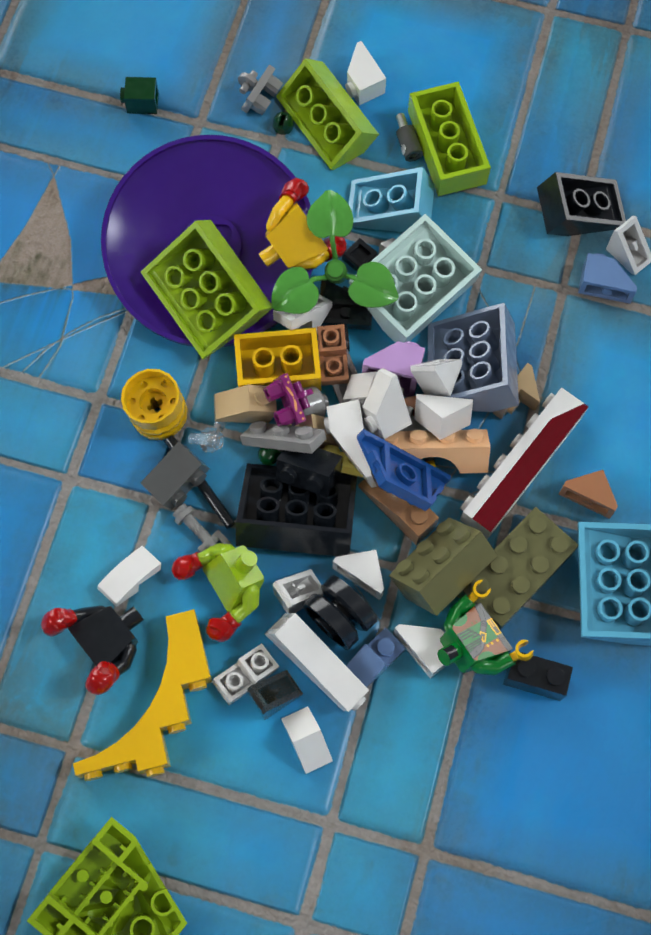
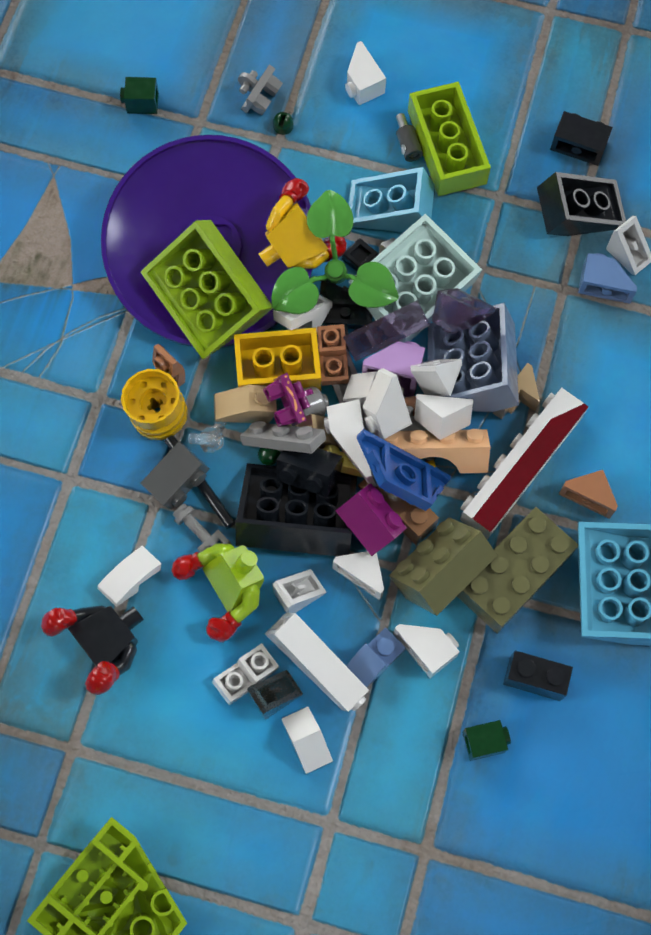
yellow arch [73,609,212,781] -> none
lime slope [276,58,379,170] -> none
black wheel [303,575,377,650] -> none
torso [437,580,534,676] -> none
none -> nougat slope [152,344,185,387]
none -> magenta slope [336,483,407,556]
none -> clear purple slope [343,300,430,362]
none -> clear purple slope [432,288,496,333]
none -> dark green brick [462,720,511,761]
none -> black brick [550,111,613,166]

